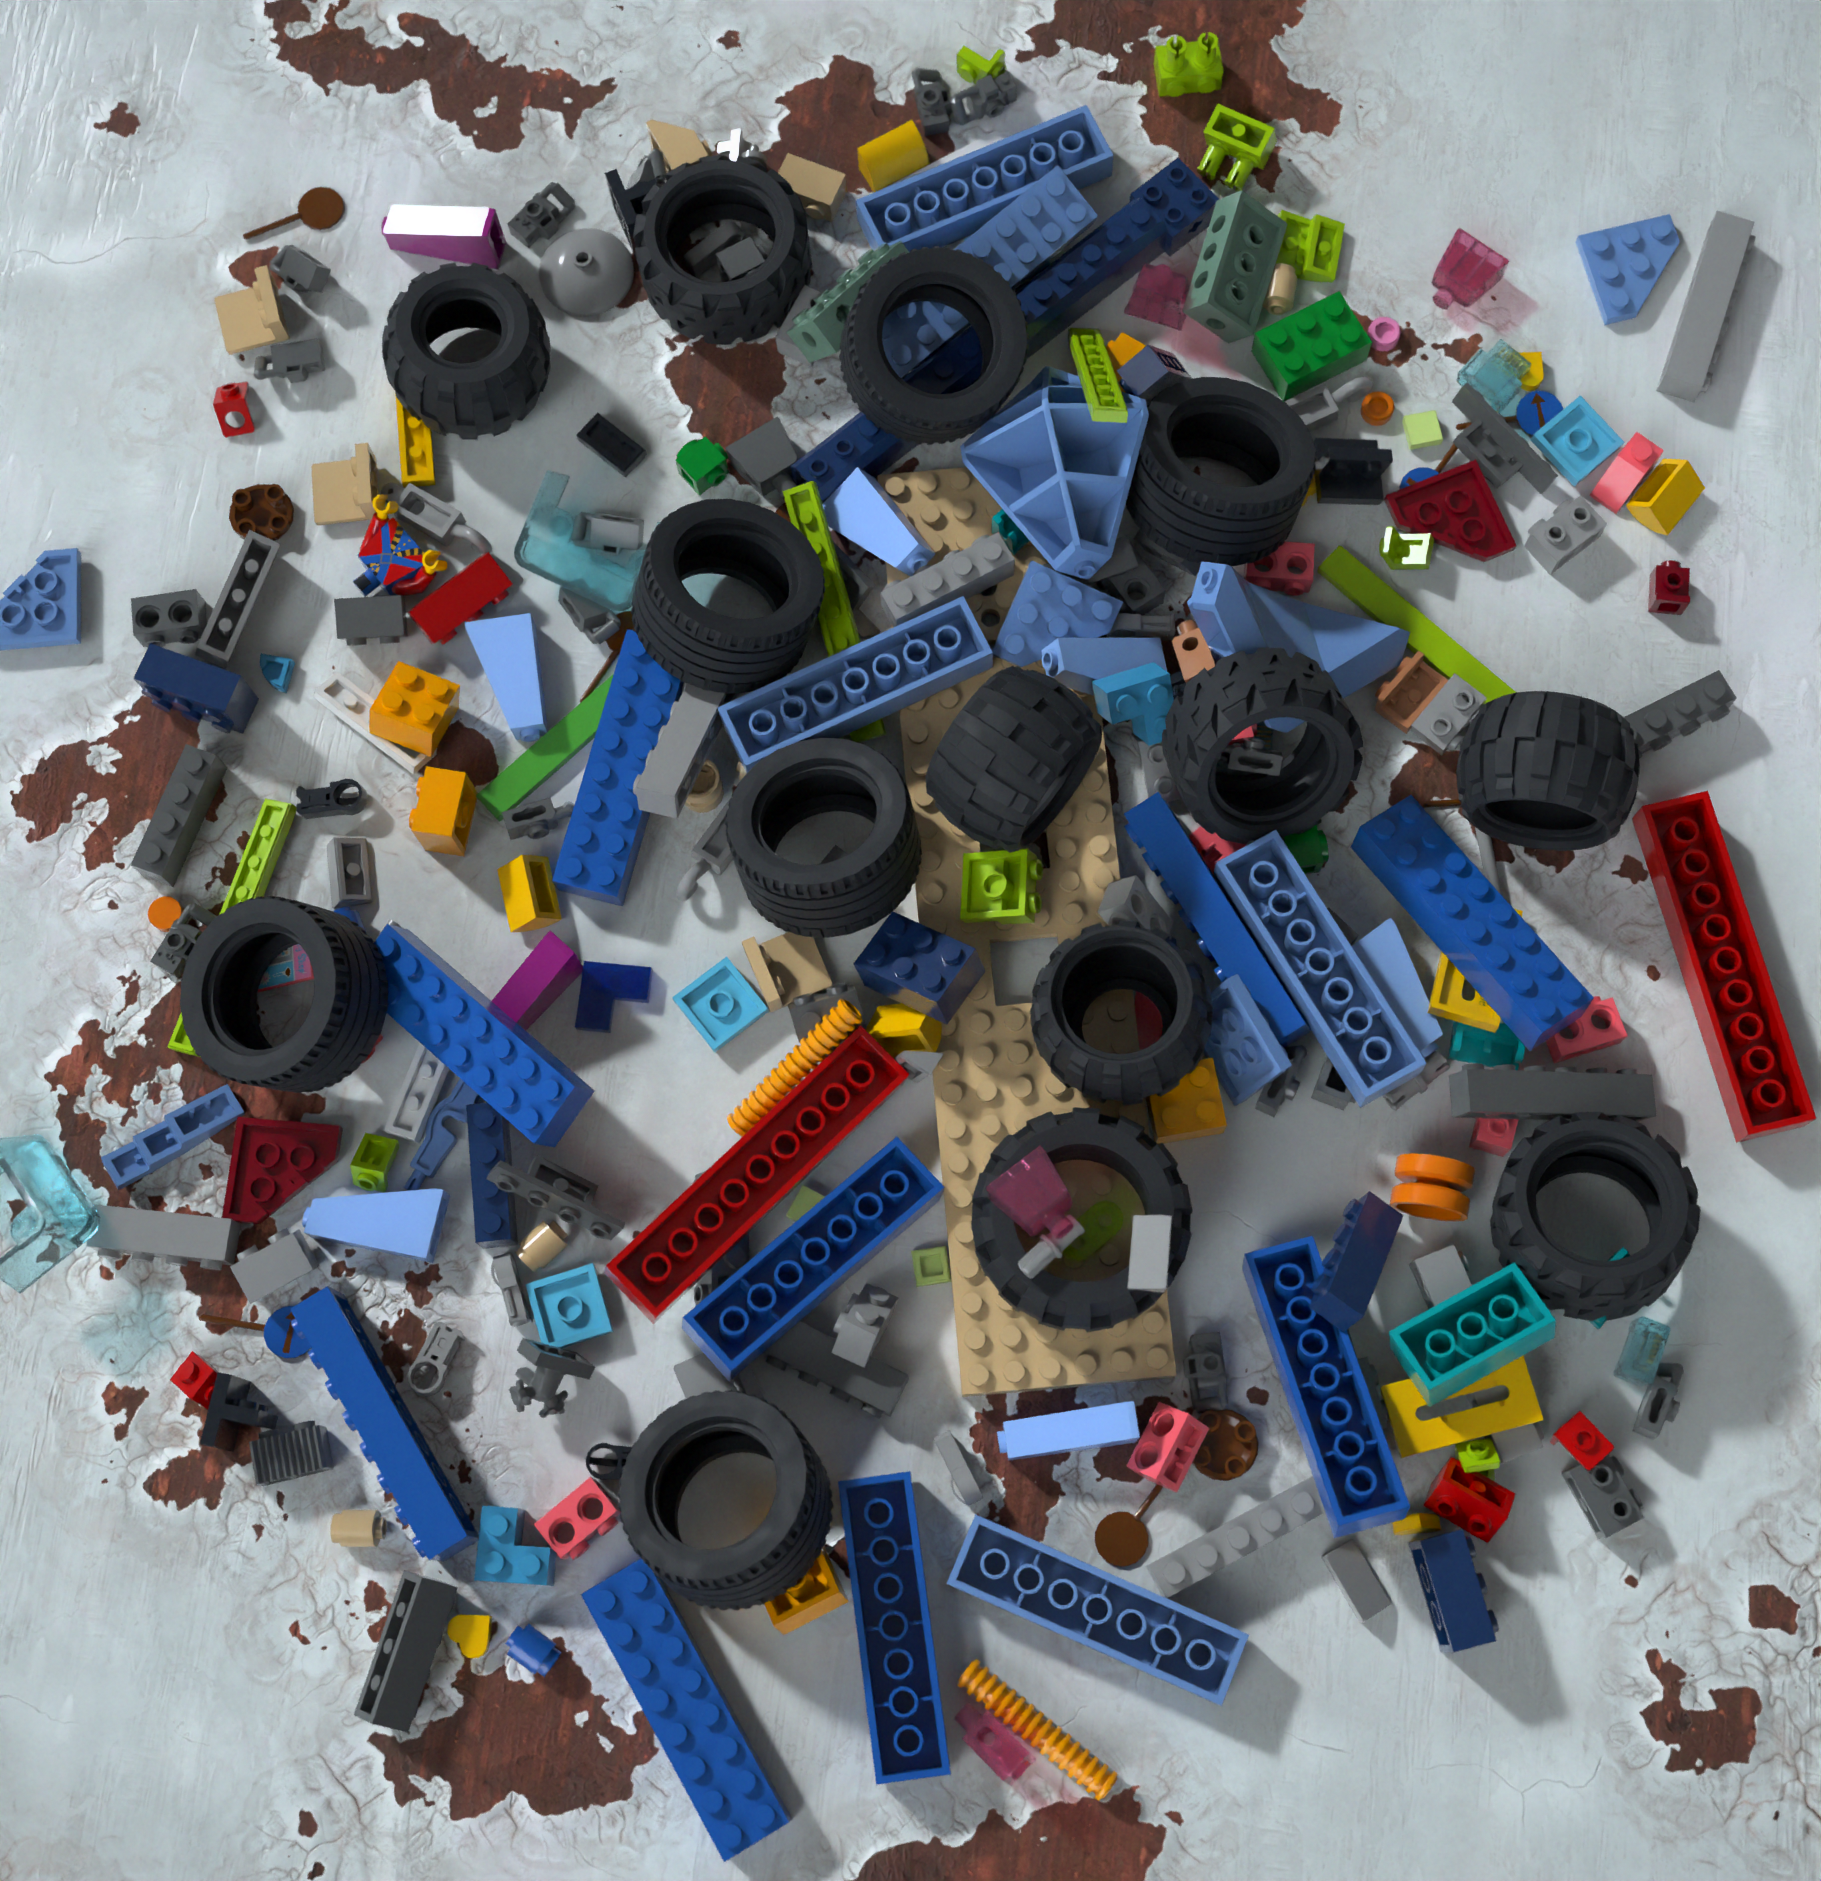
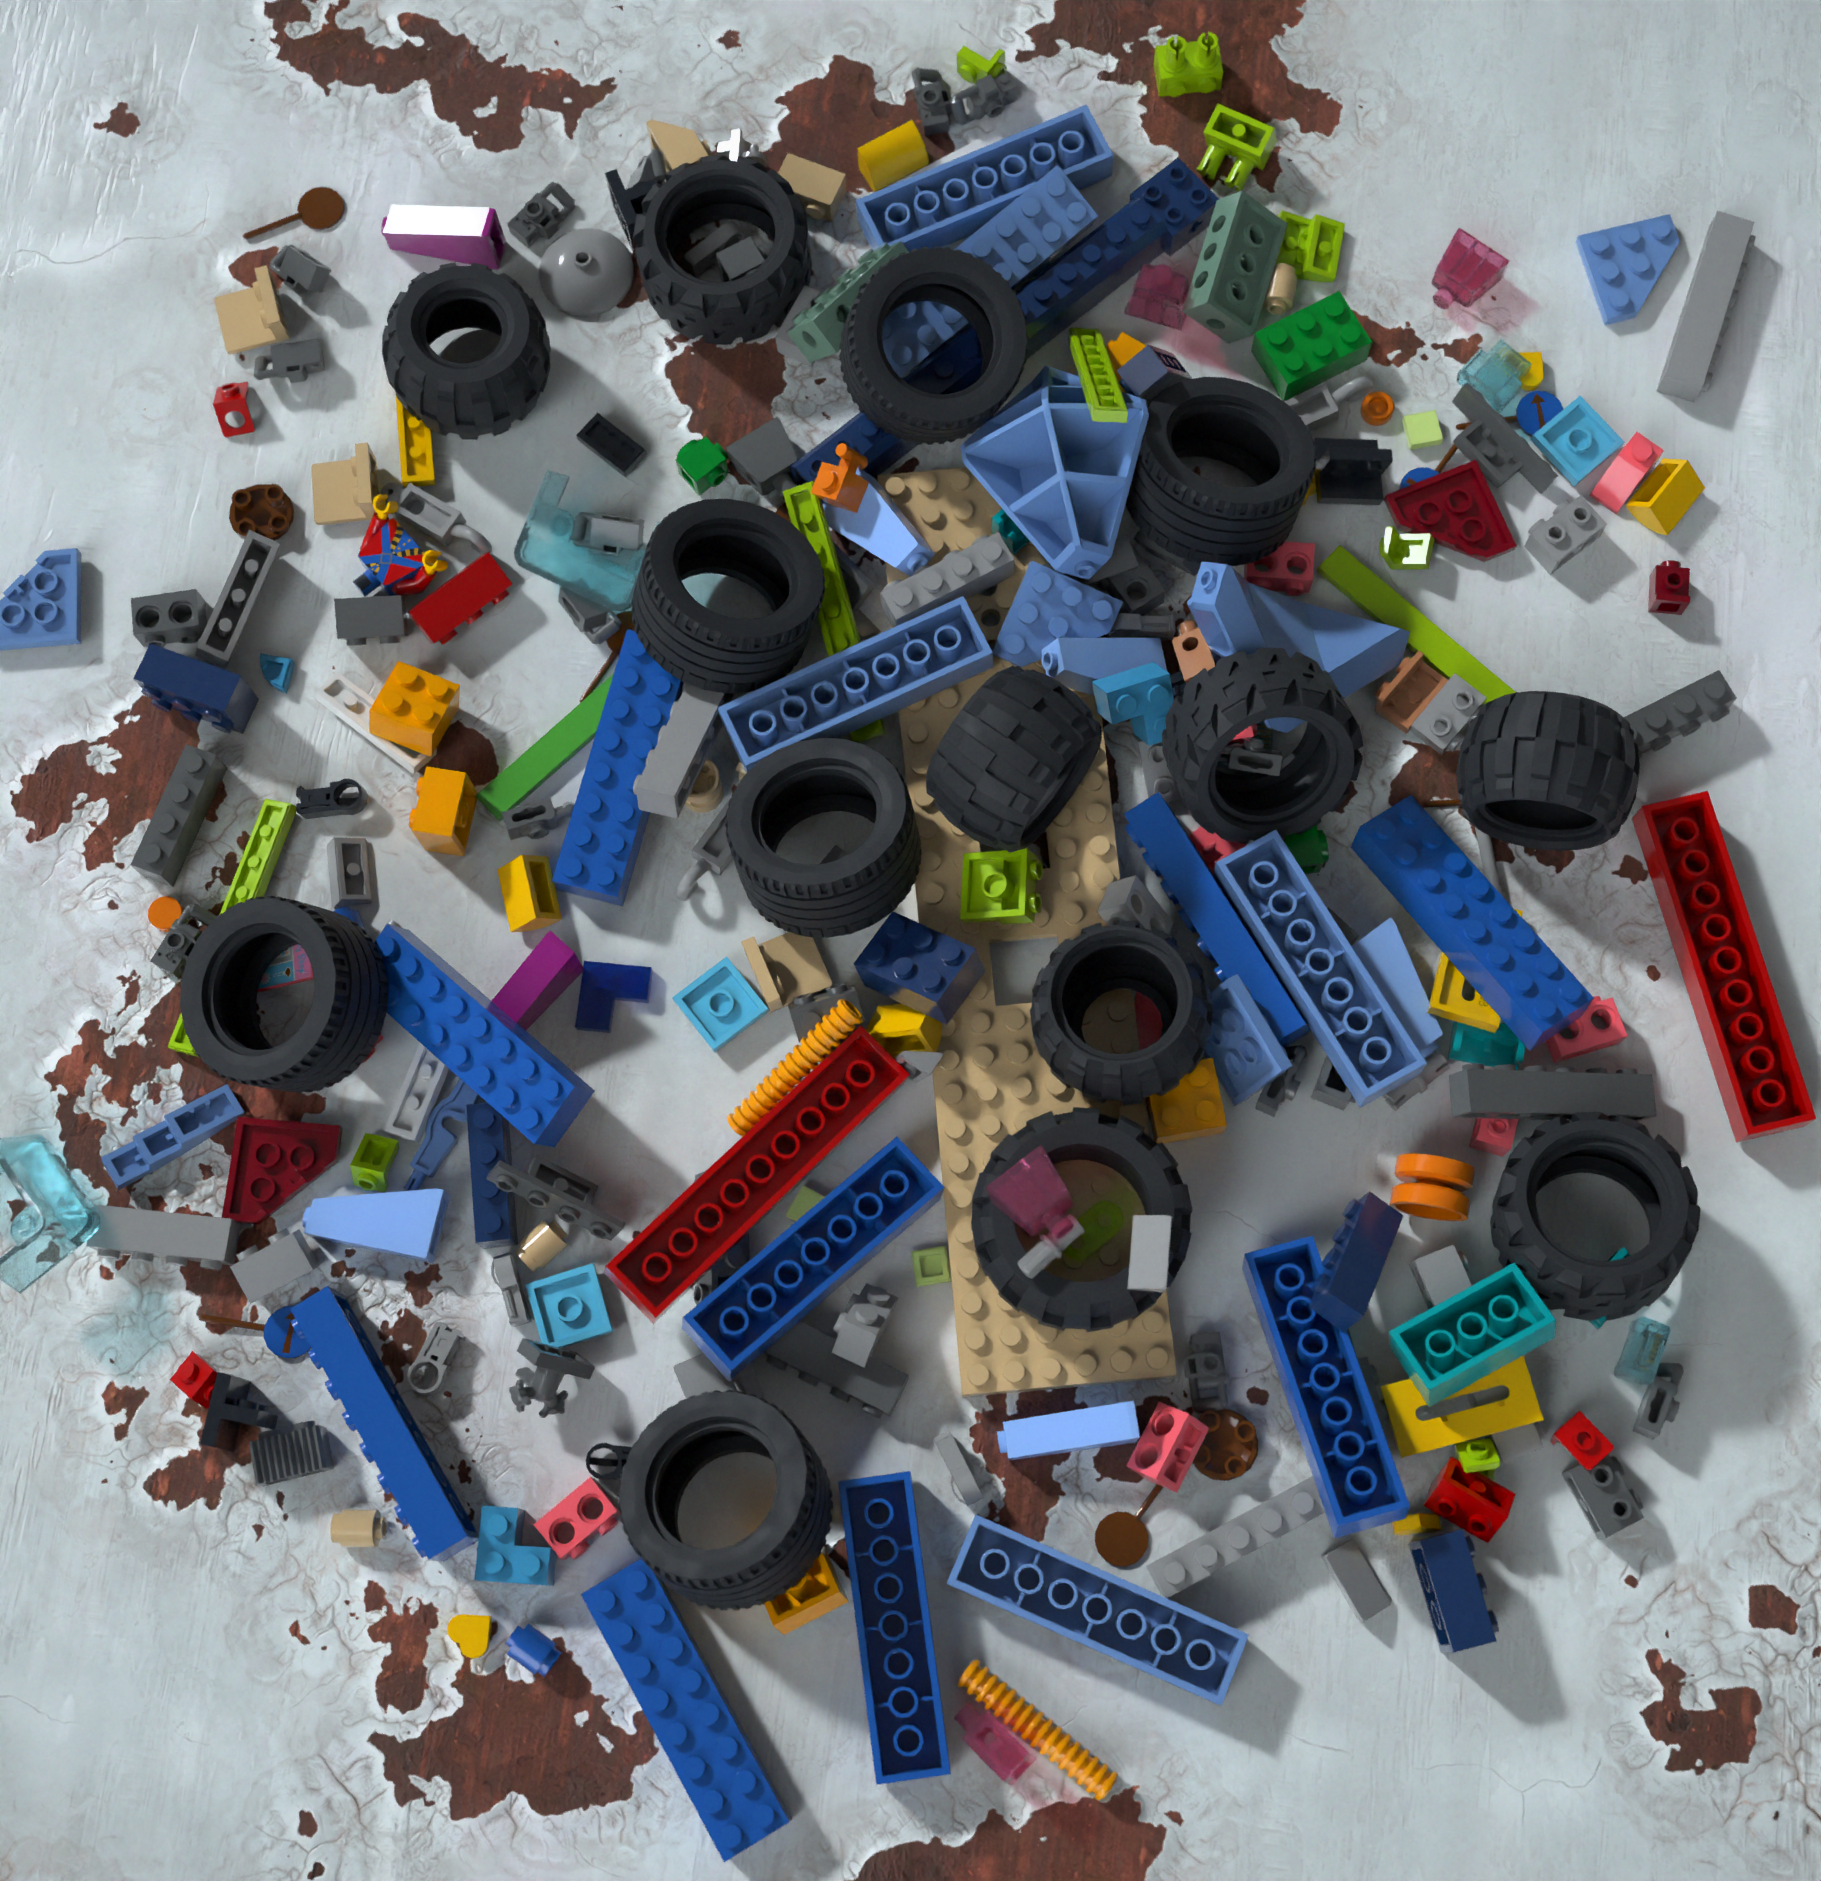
dark grey brick [354,1570,458,1732] -> none
light blue slope [465,613,548,742] -> none
bright pink tile [1367,317,1401,351] -> none
none -> orange brick [810,443,869,513]

